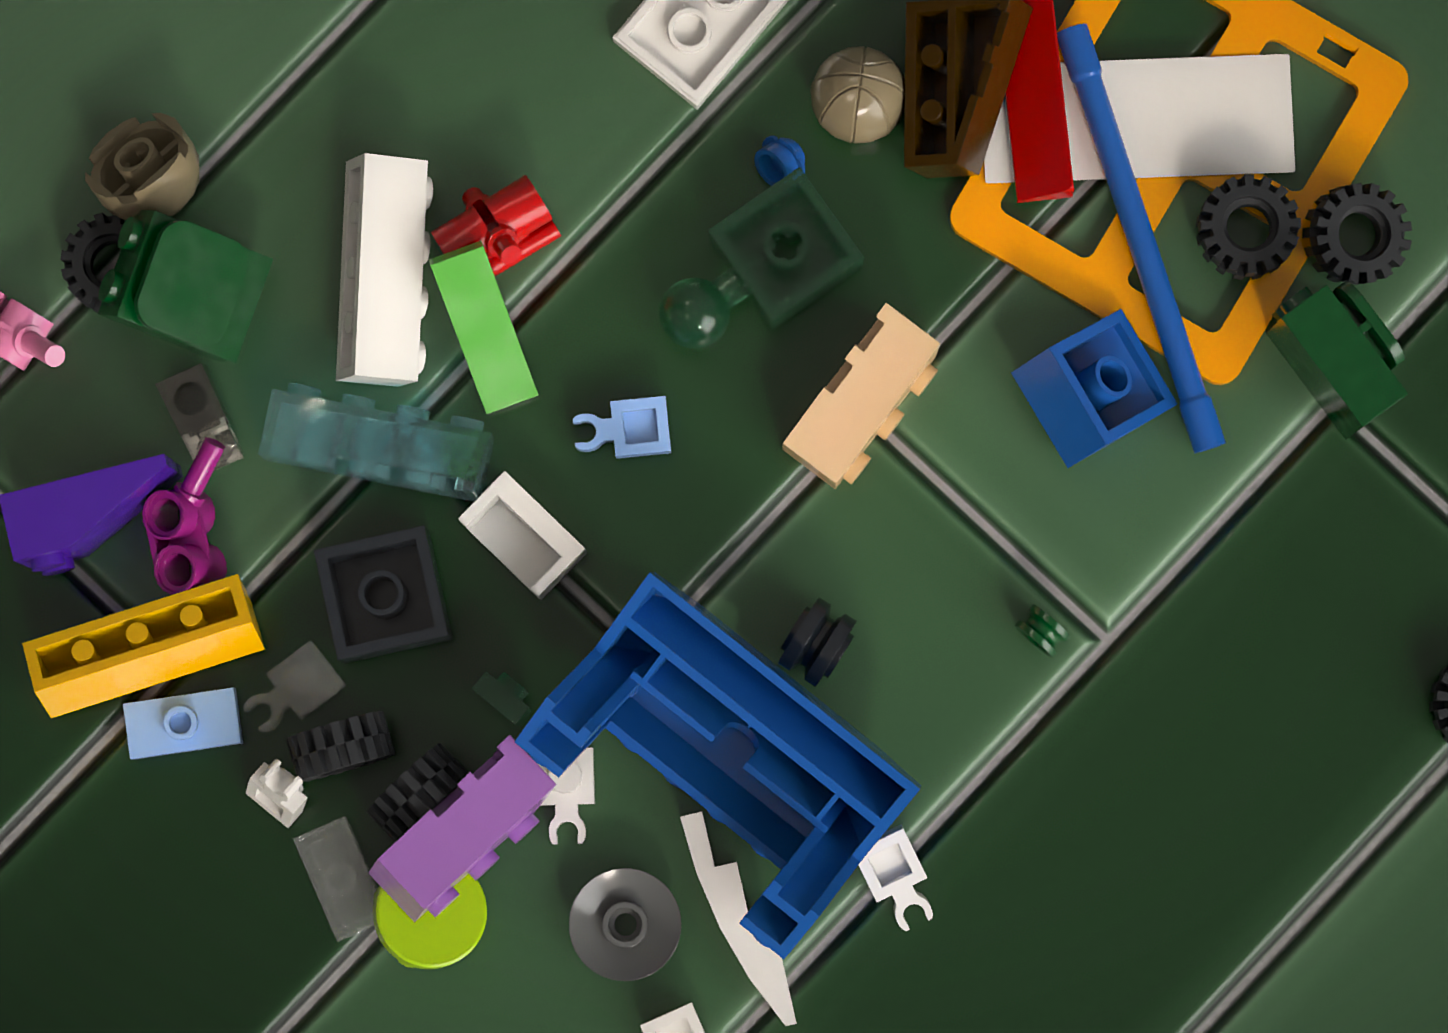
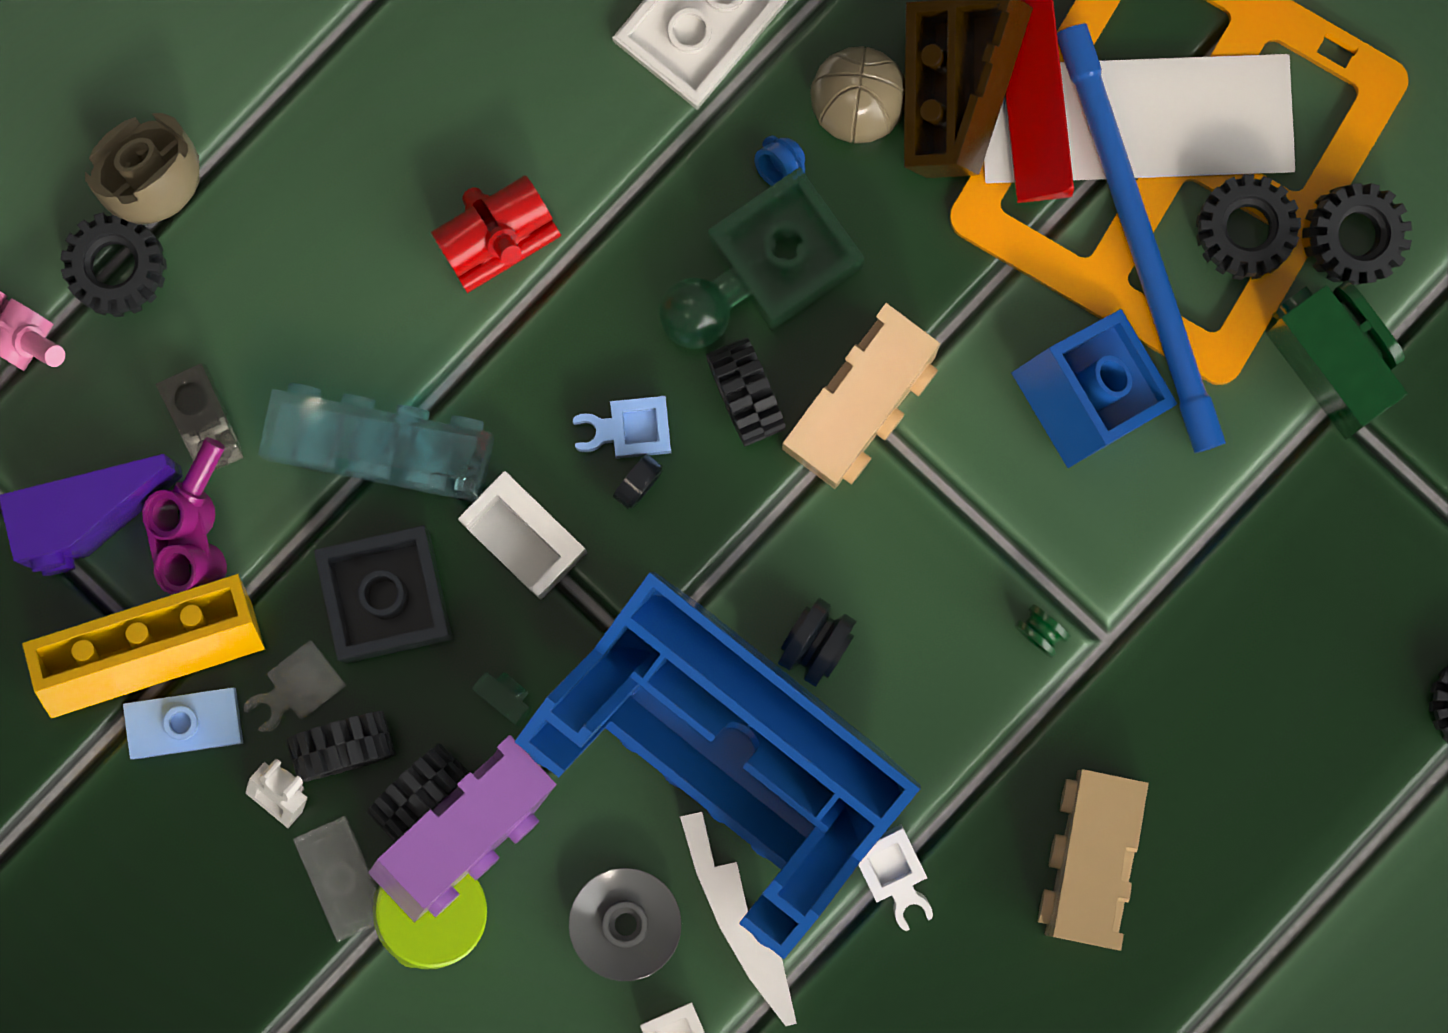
dark green brick [98,210,273,363] -> none
white brick [336,153,433,387] -> none
bright green tile [429,241,538,414] -> none
white plate [538,748,595,845] -> none
none -> black tile [613,454,663,509]
none -> black tyre [706,337,786,447]
none -> tan wedge [1038,769,1149,951]

